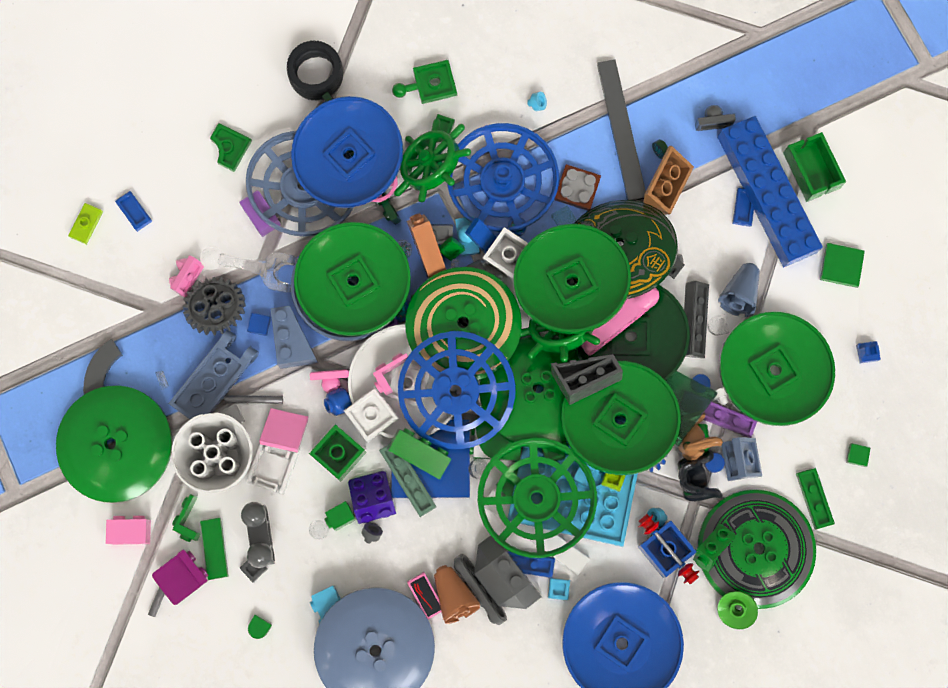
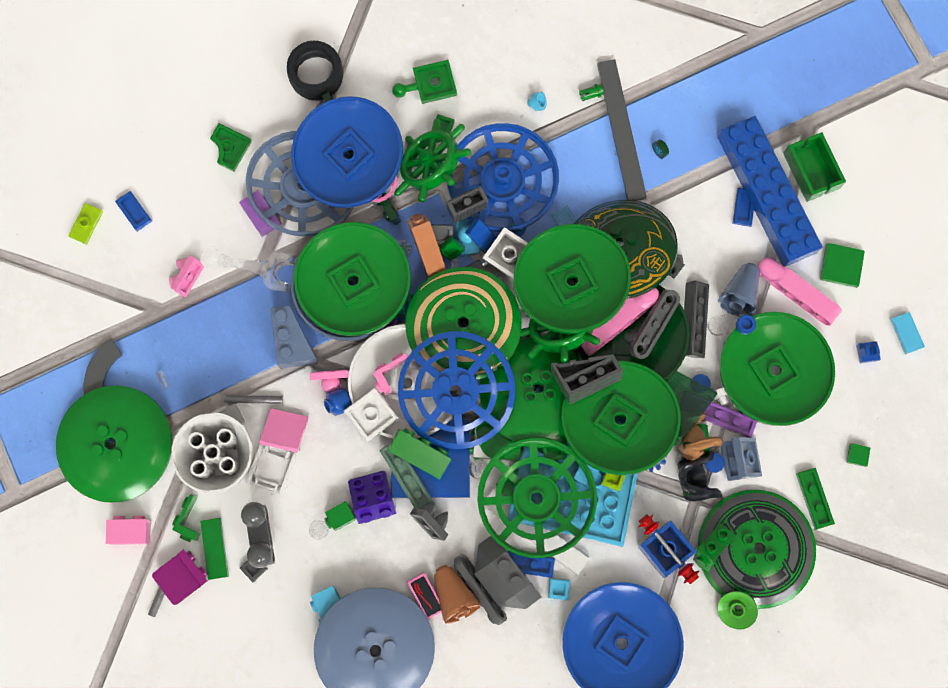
sand blue hinge [168,330,259,419] -> none
dark grey gear [182,277,246,336] -> none
blue tile [247,313,271,336] -> none
green tile [248,615,272,639] -> none
green brick [309,424,367,482] -> none
dark grey tile [361,522,383,544] -> none
light grey piece [554,164,601,211] -> none
medium nougat slope [644,146,694,215] -> none
medium azure tile [647,508,667,528] -> none
dark grey tile [695,105,736,131] -> none
none -> dark grey tile [410,502,448,541]
none -> dark grey brick [446,186,488,224]
none -> green pin [579,83,604,102]
none -> dark grey plate [630,290,680,359]
none -> blue tile [735,314,756,335]
none -> bright pink piece [757,257,842,326]
none -> medium azure tile [890,312,925,354]

